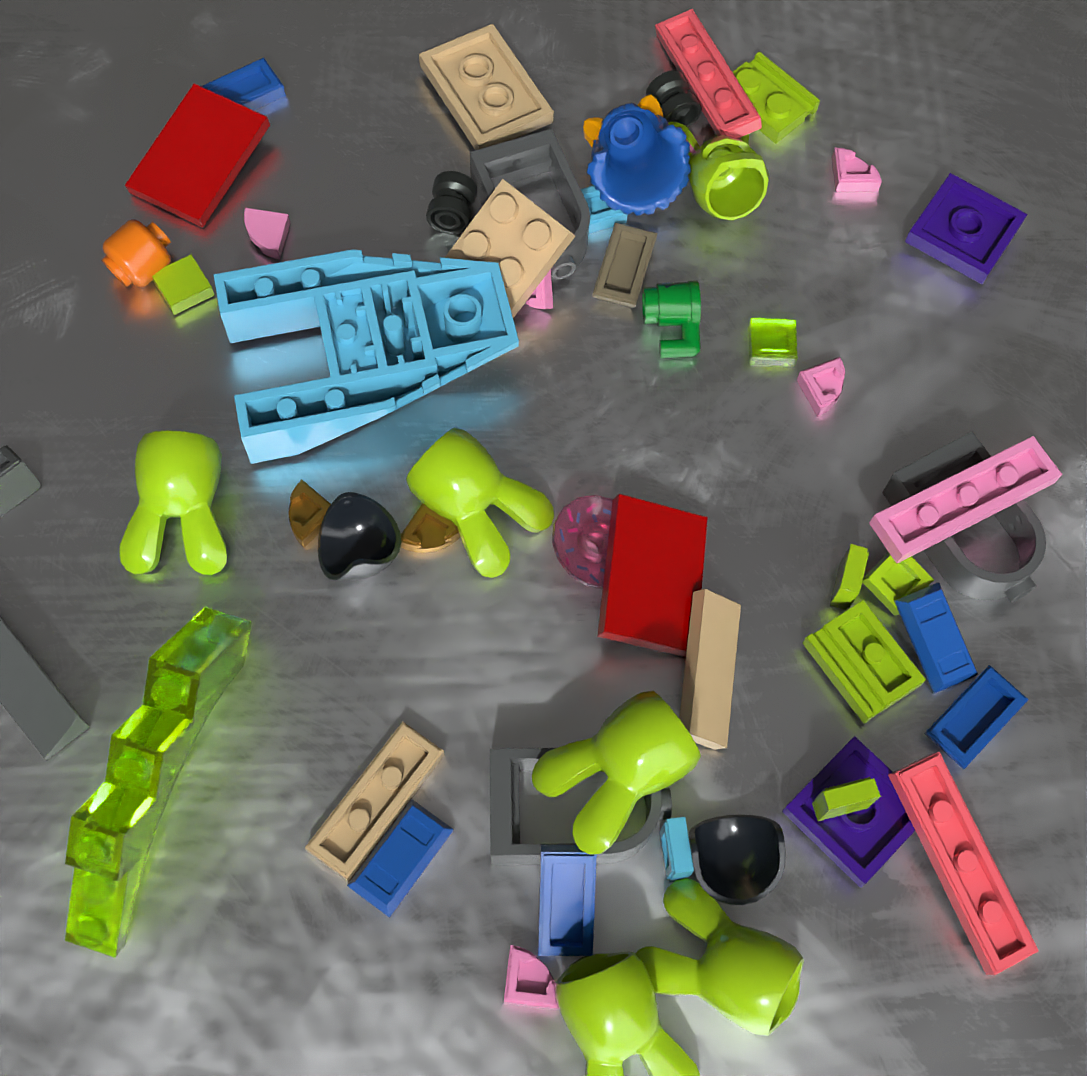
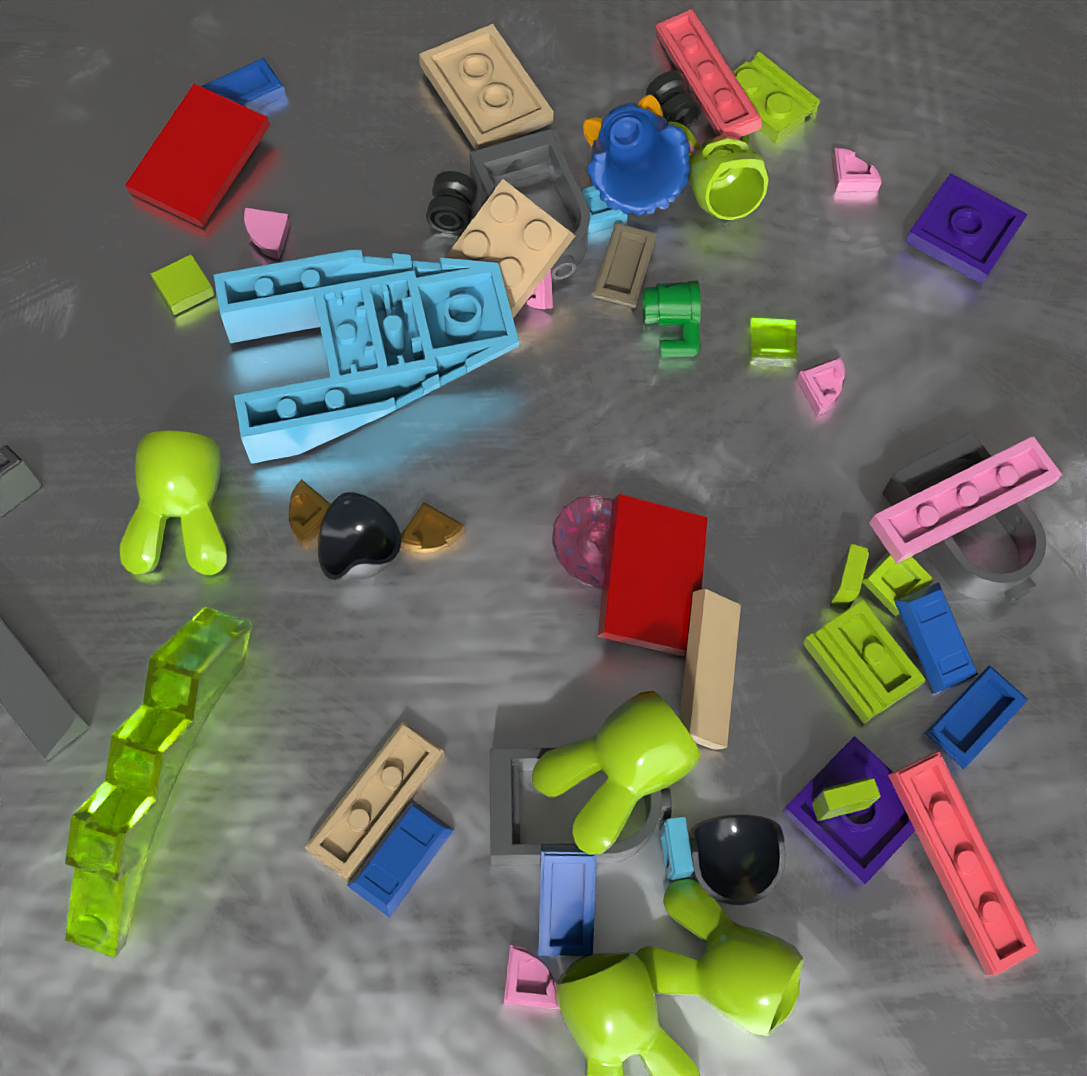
orange head [101,219,171,287] -> none
lime piece [406,427,554,578] -> none

